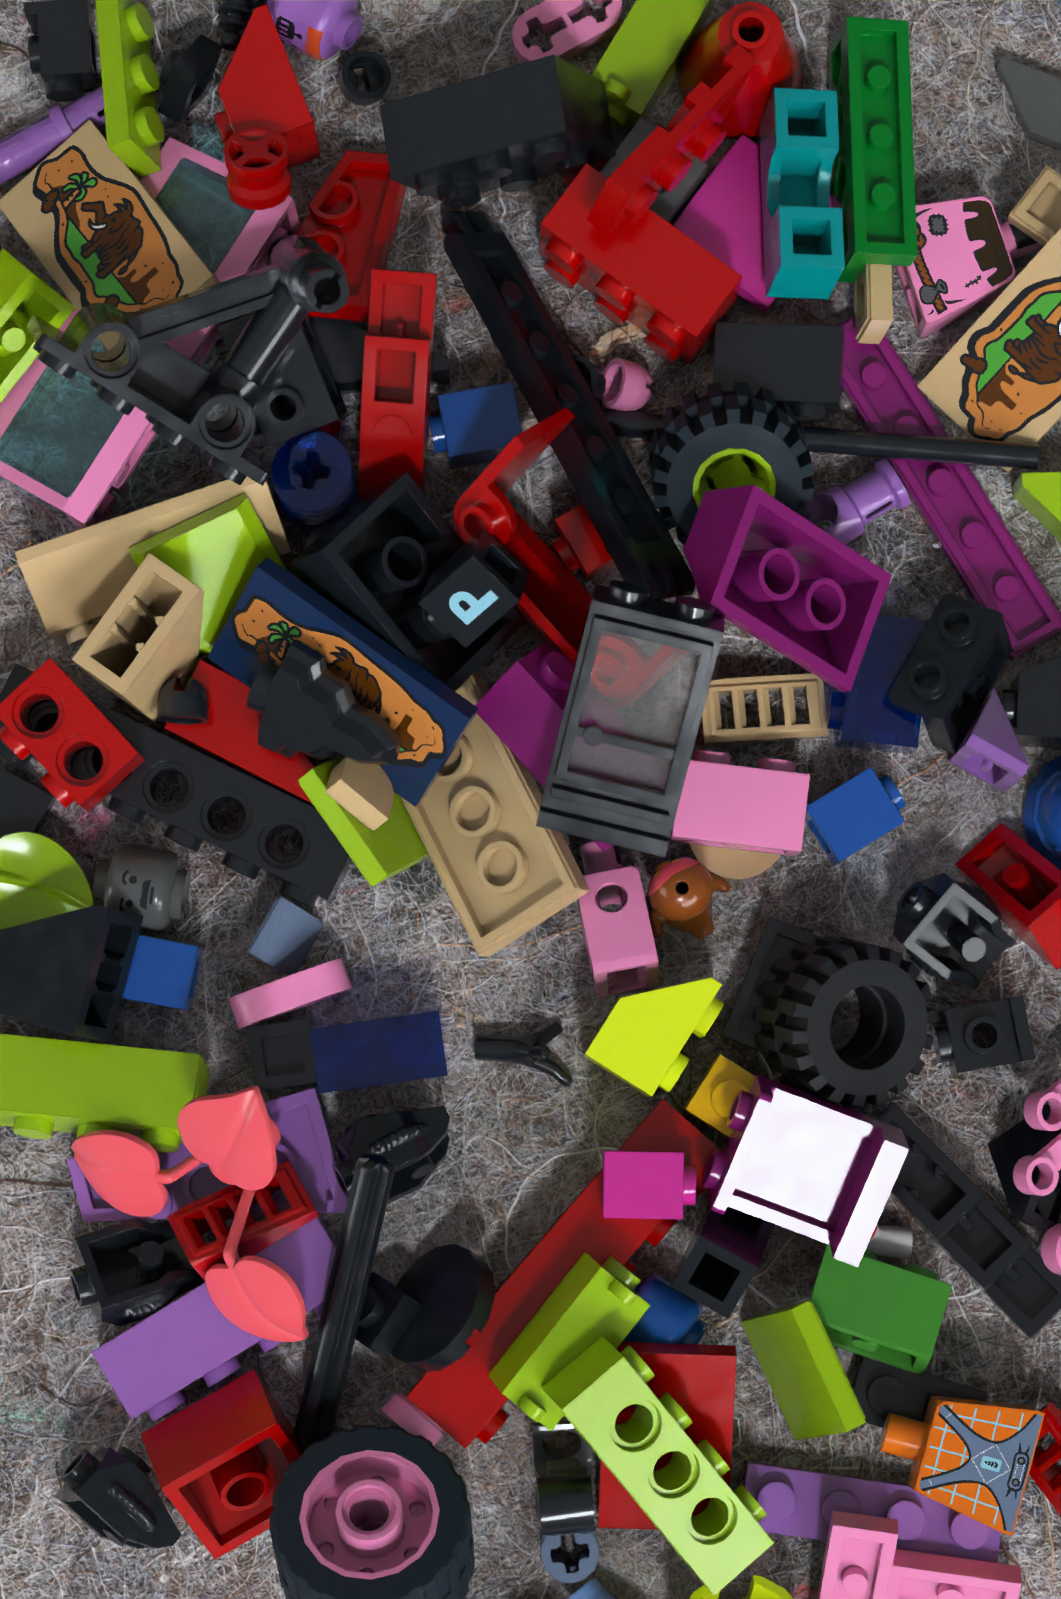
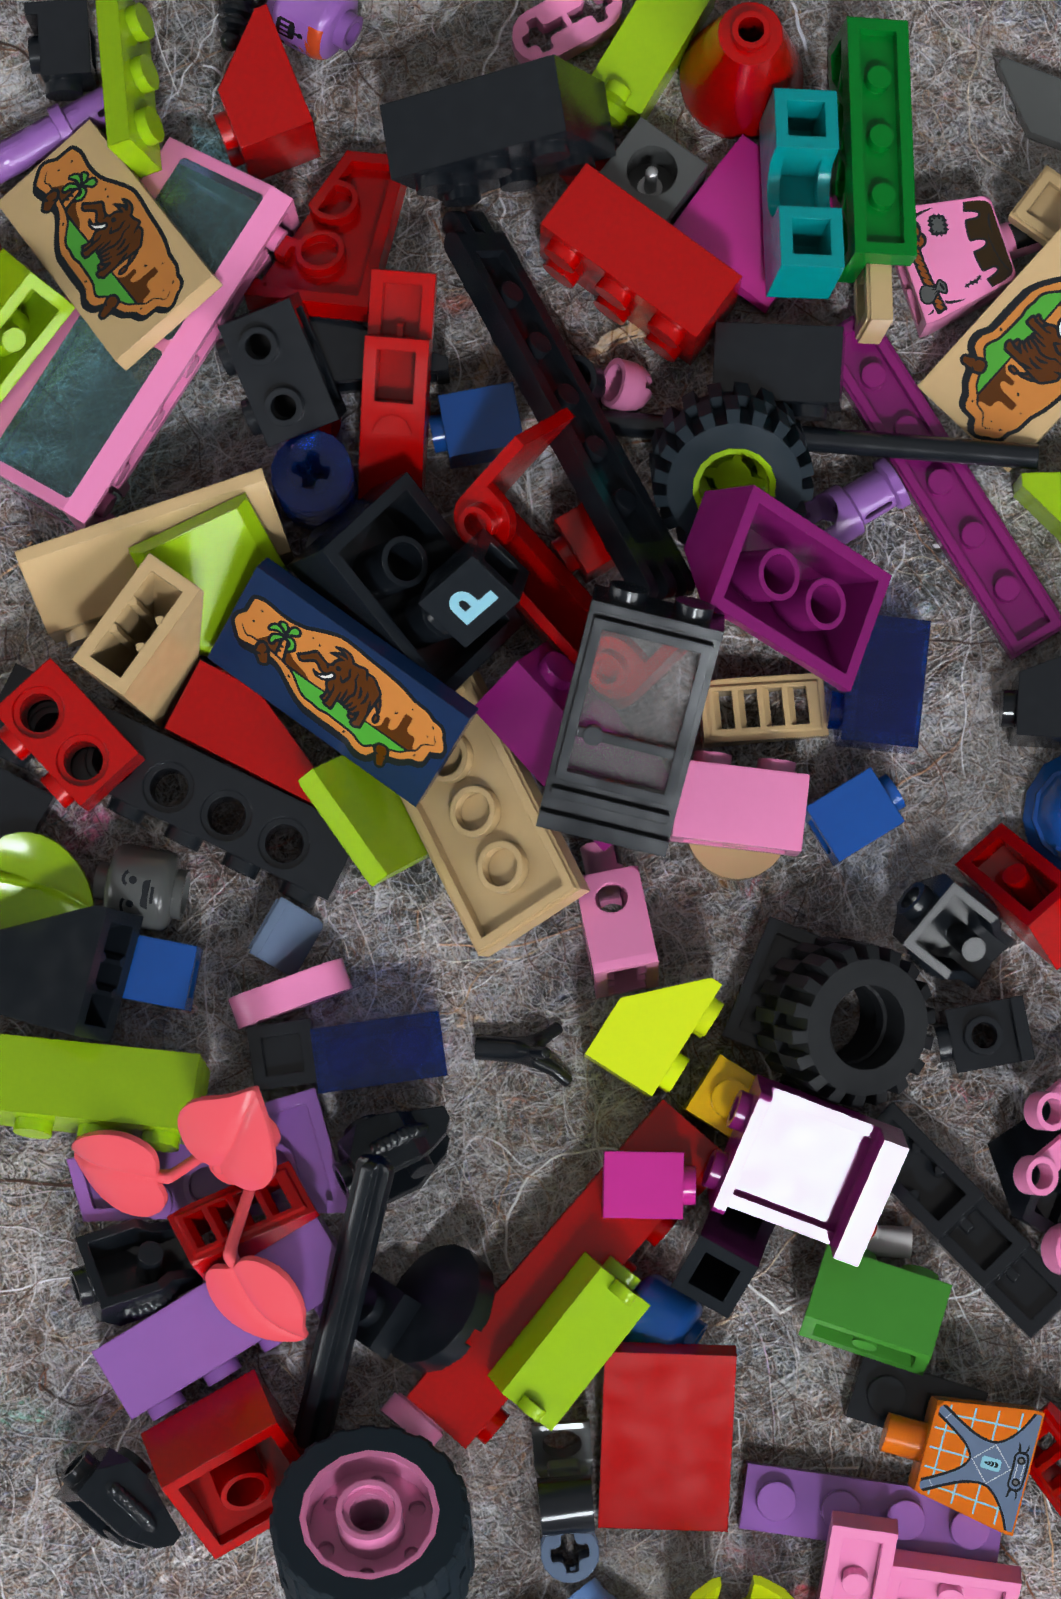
black plate [27,235,349,486] -> none
black hinge [157,677,210,725] -> none
black plate [158,34,223,124] -> none
red wheel [223,127,292,210] -> none
black rock [247,639,403,764] -> none
tan tile [325,757,394,831] -> none
black hinge [338,51,391,106] -> none
lime brick [542,1335,774,1596] -> none
red wing [587,43,758,235] -> none
dark orange animal [647,857,731,939] -> none
lime tile [741,1300,866,1440] -> none
black bracket [888,593,1013,754] -> none
medium lavender slope [948,688,1029,792] -> none

